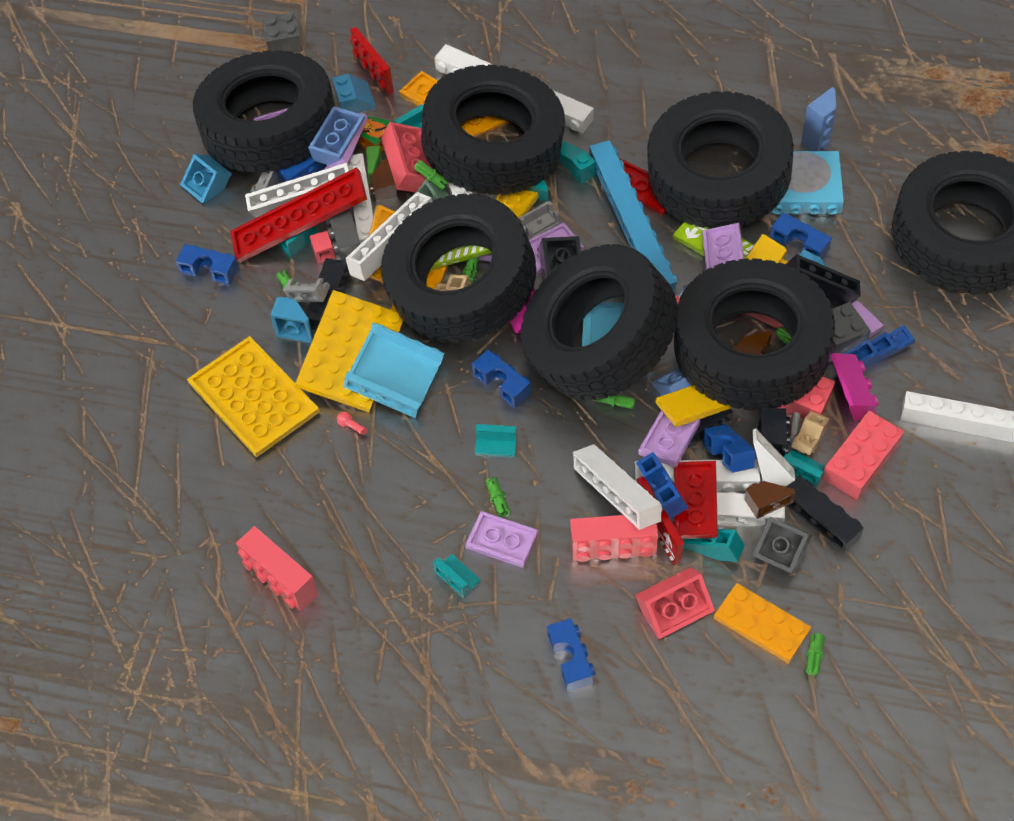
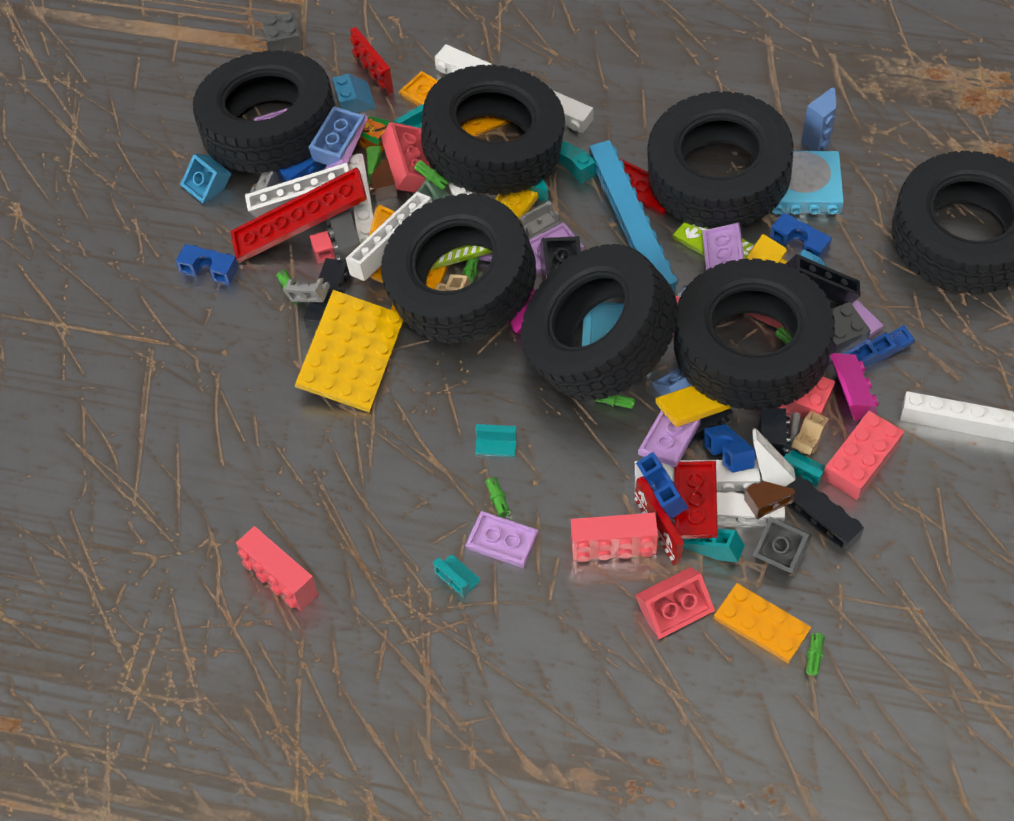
yellow plate [187,336,320,458] -> none
dark azure slope [270,297,313,343] -> none
teal panel [278,225,318,257] -> none
coral bar [337,412,367,435] -> none
medium azure panel [343,323,444,418] -> none
blue arch [472,350,531,408] -> none
blue arch [547,618,596,692] -> none
white brick [573,444,662,530] -> none
reddish brown slope [733,331,772,354] -> none

